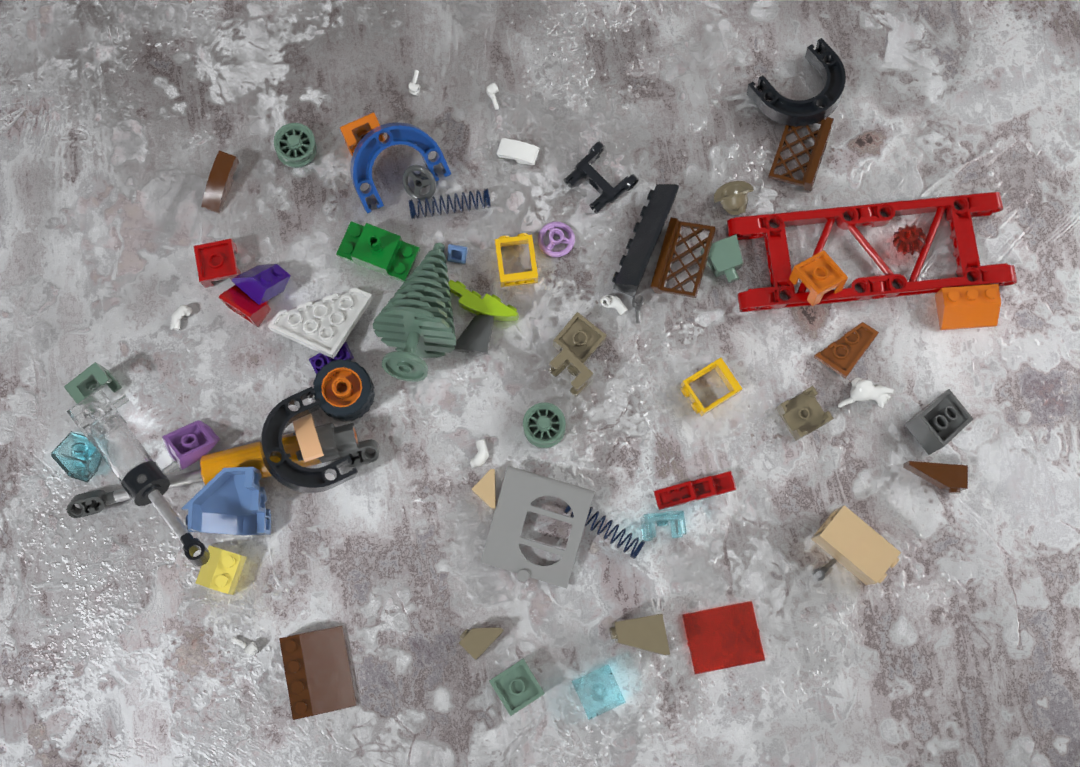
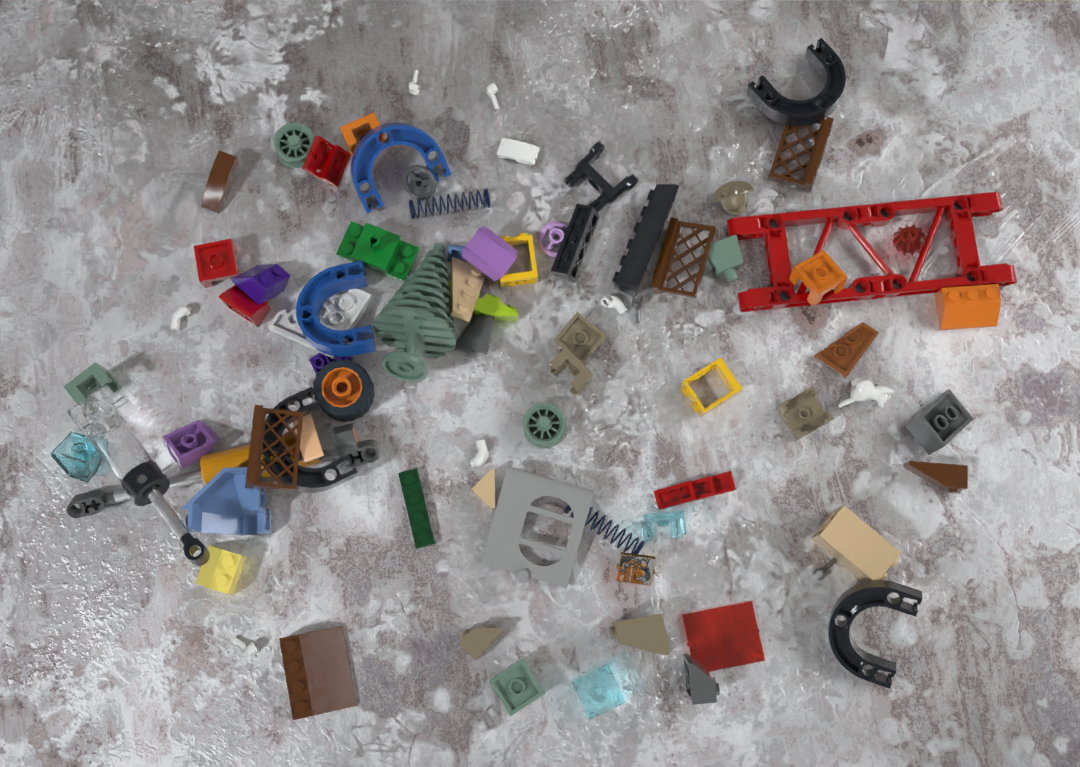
none -> reddish brown fence [245,405,303,491]
none -> blue piece [296,261,376,357]
none -> red slope [302,136,351,187]
none -> dark green plate [398,468,435,549]
none -> tan wing [450,257,486,322]
none -> medium lavender slope [461,226,518,281]
none -> black fence [551,204,600,283]
none -> piece [617,552,656,586]
none -> dark grey slope [683,654,720,705]
none -> black piece [828,580,922,689]

